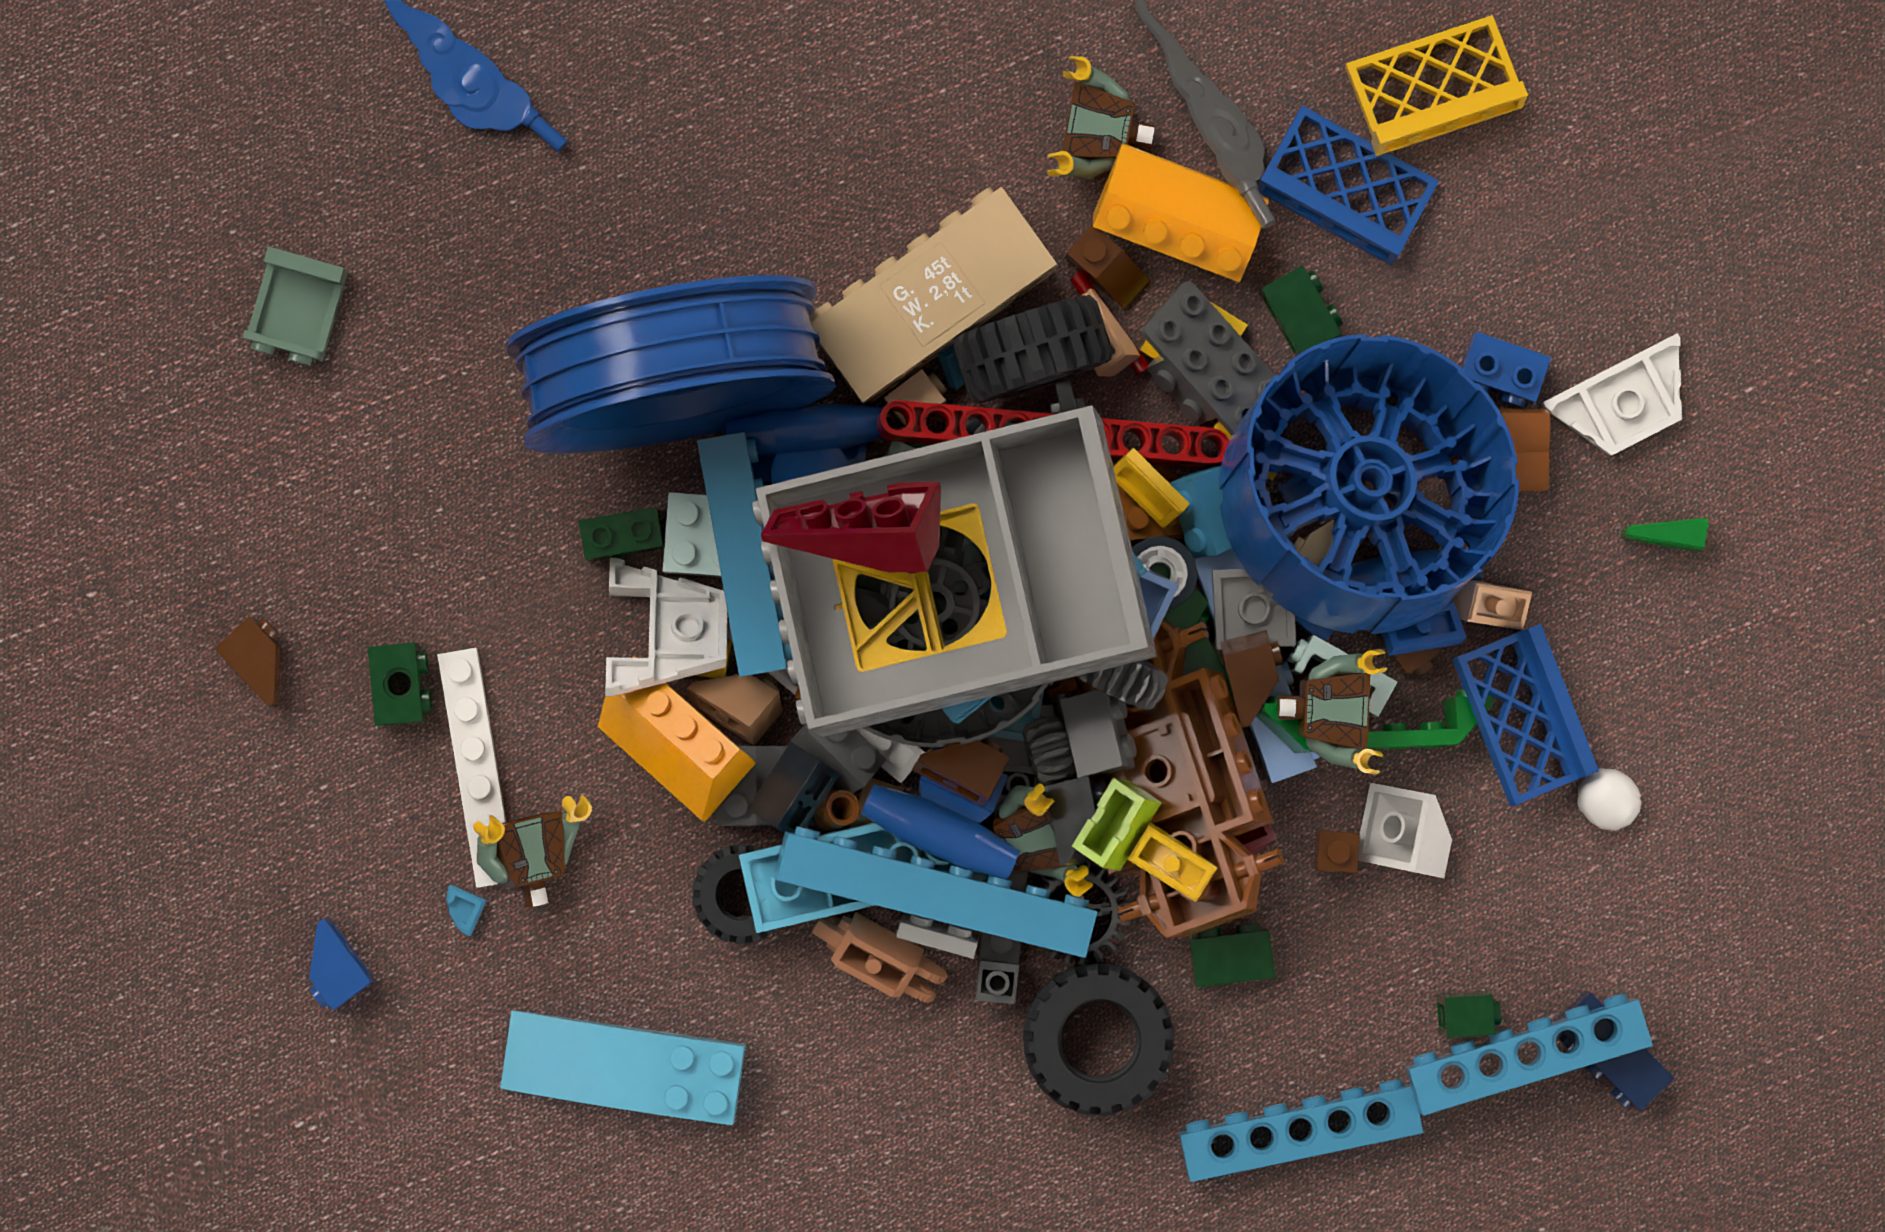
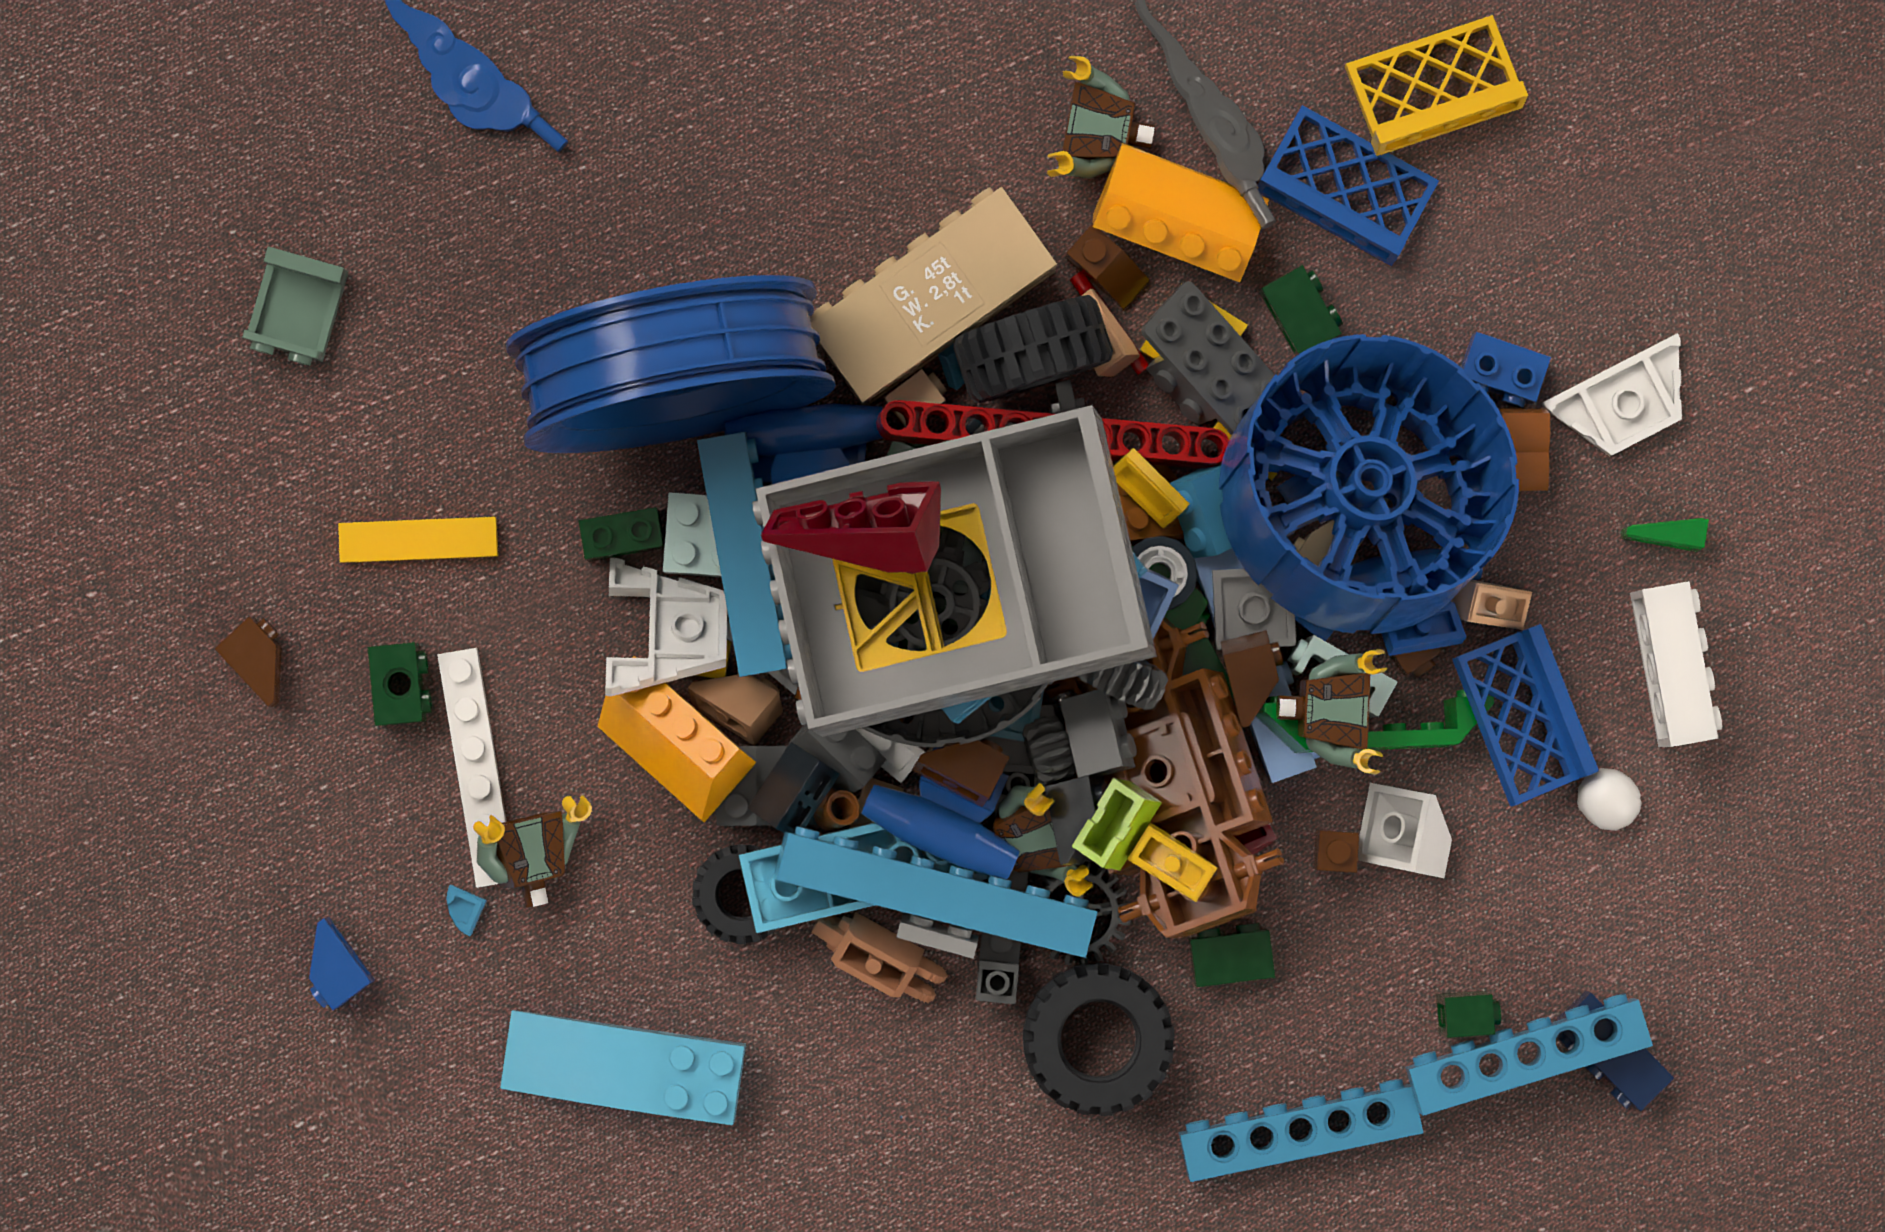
none -> yellow tile [338,517,498,563]
none -> white brick [1630,581,1722,747]

